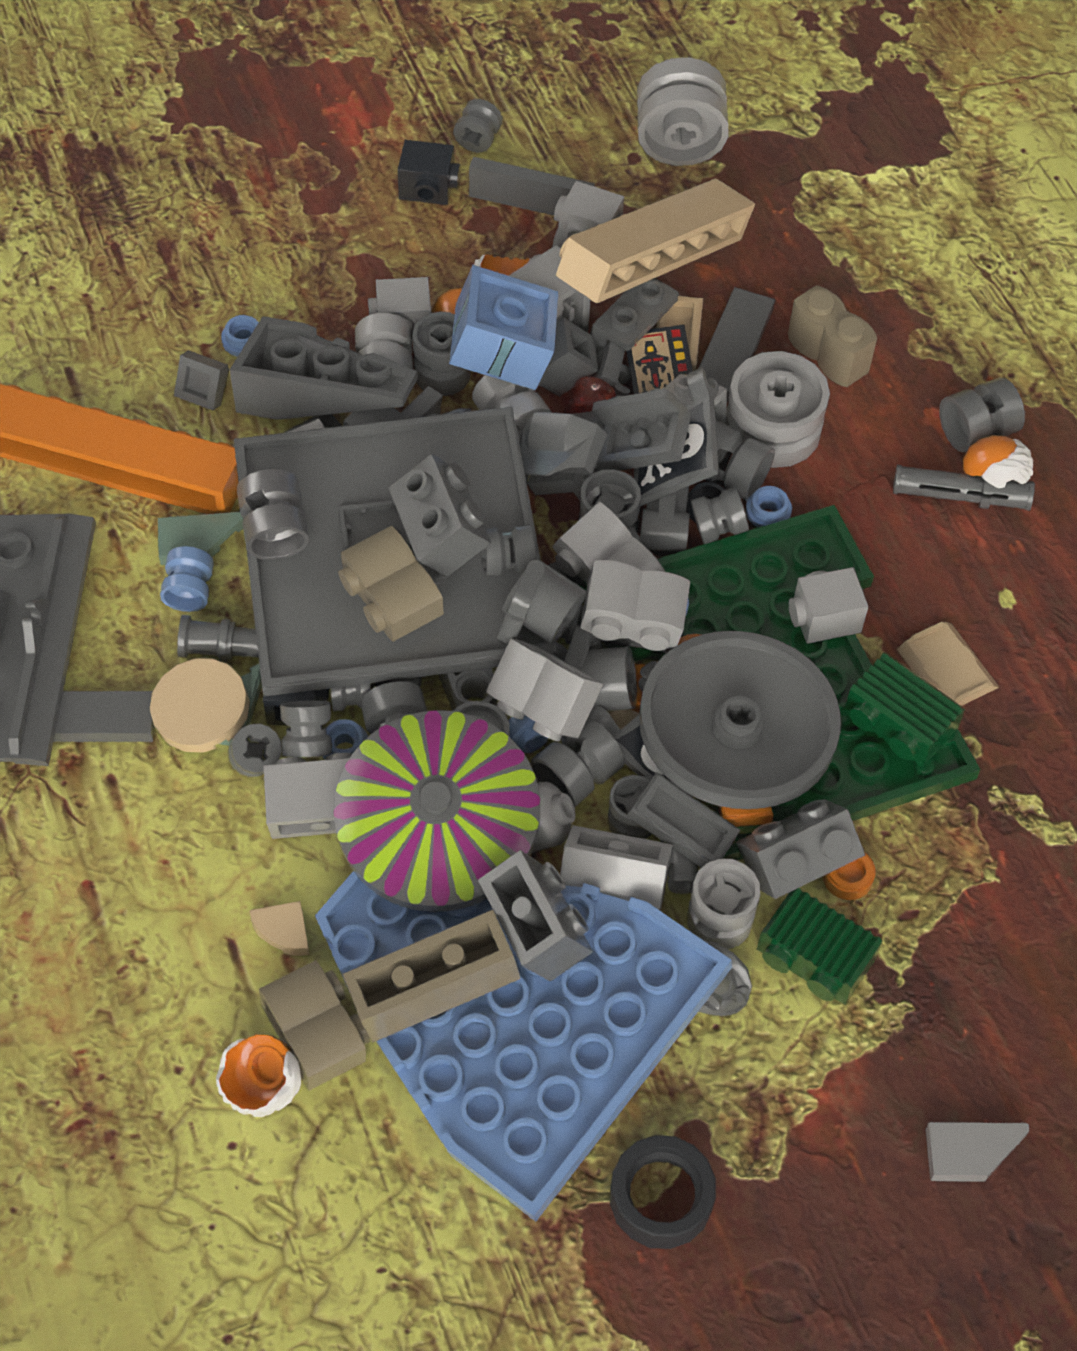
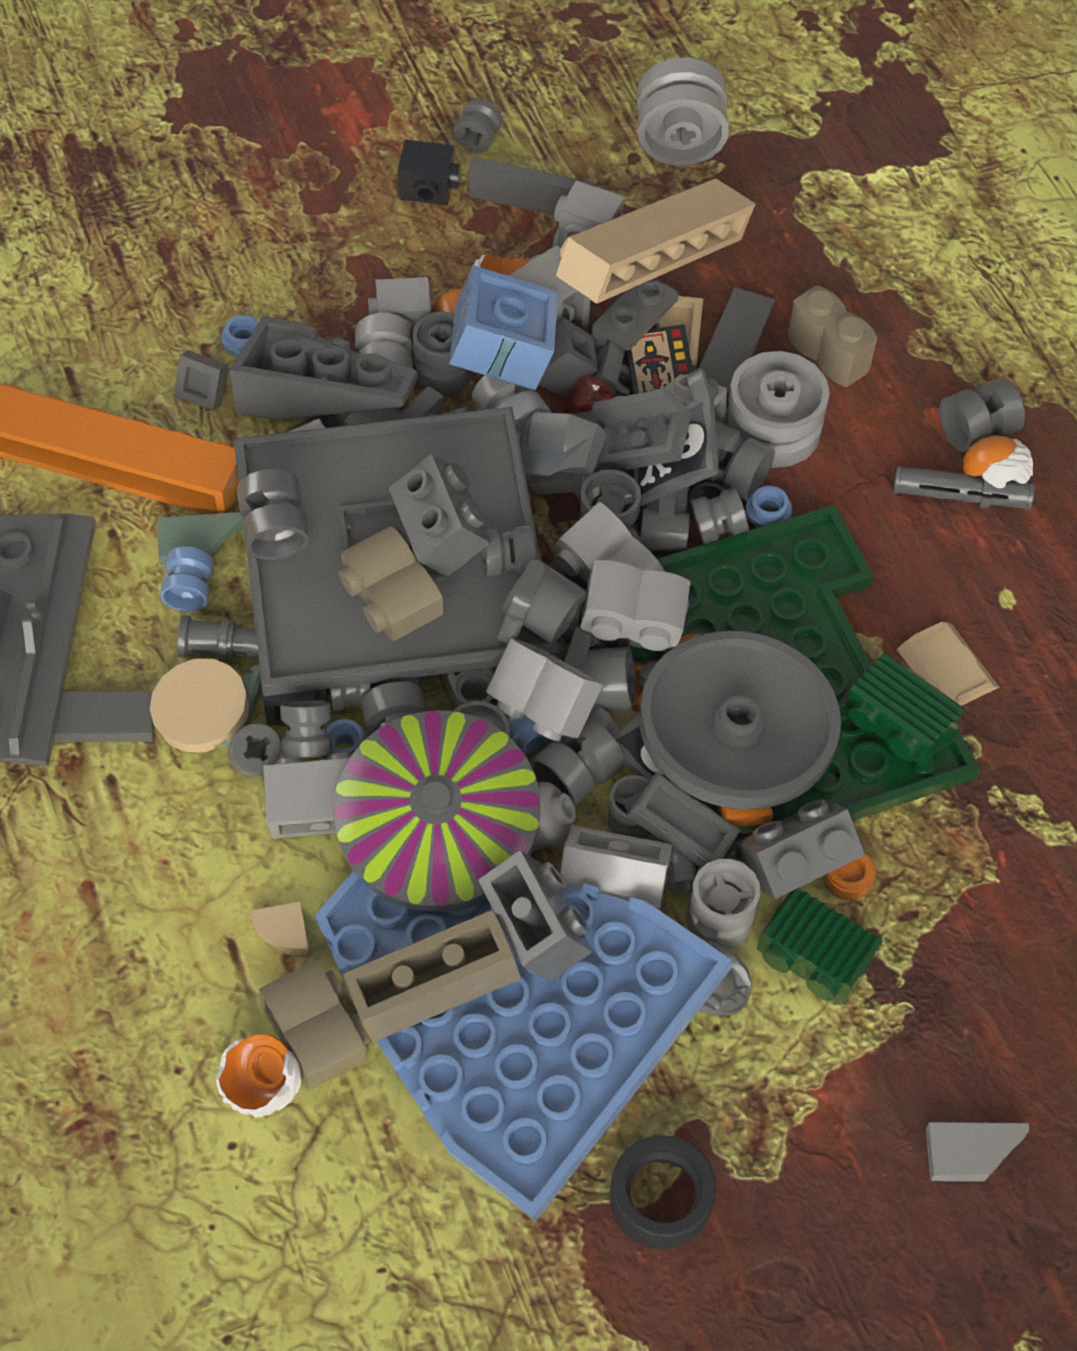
light grey brick [789,567,869,643] -> none

